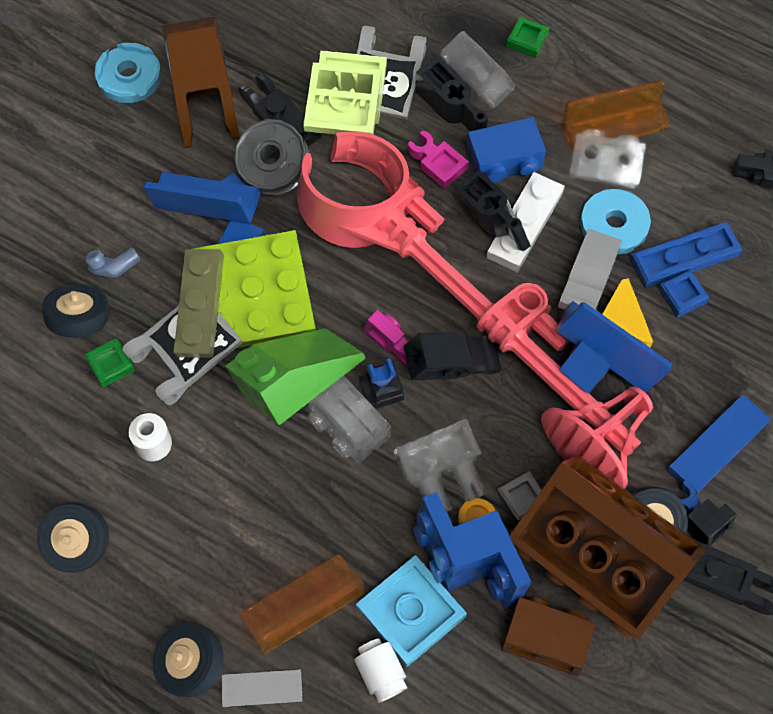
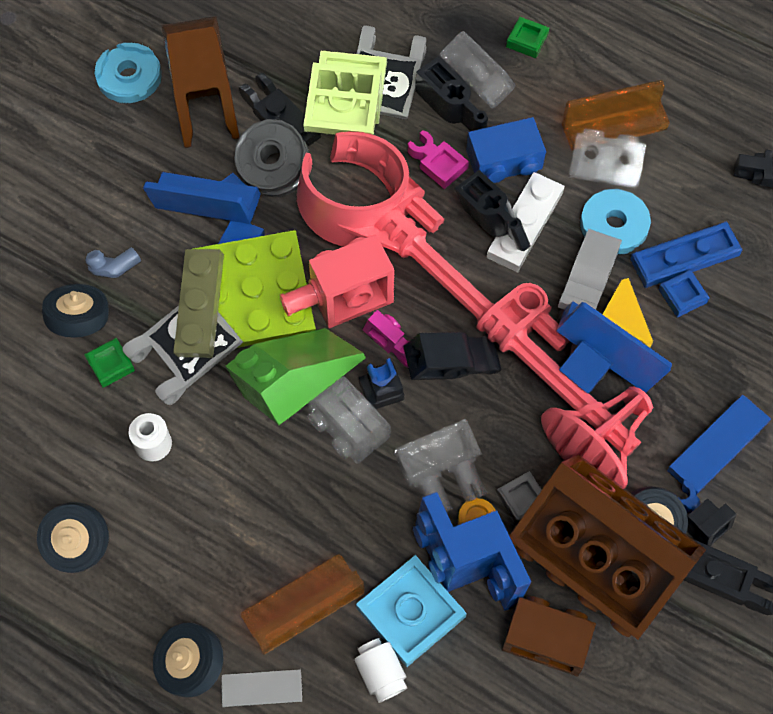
none -> coral brick [280,234,394,328]

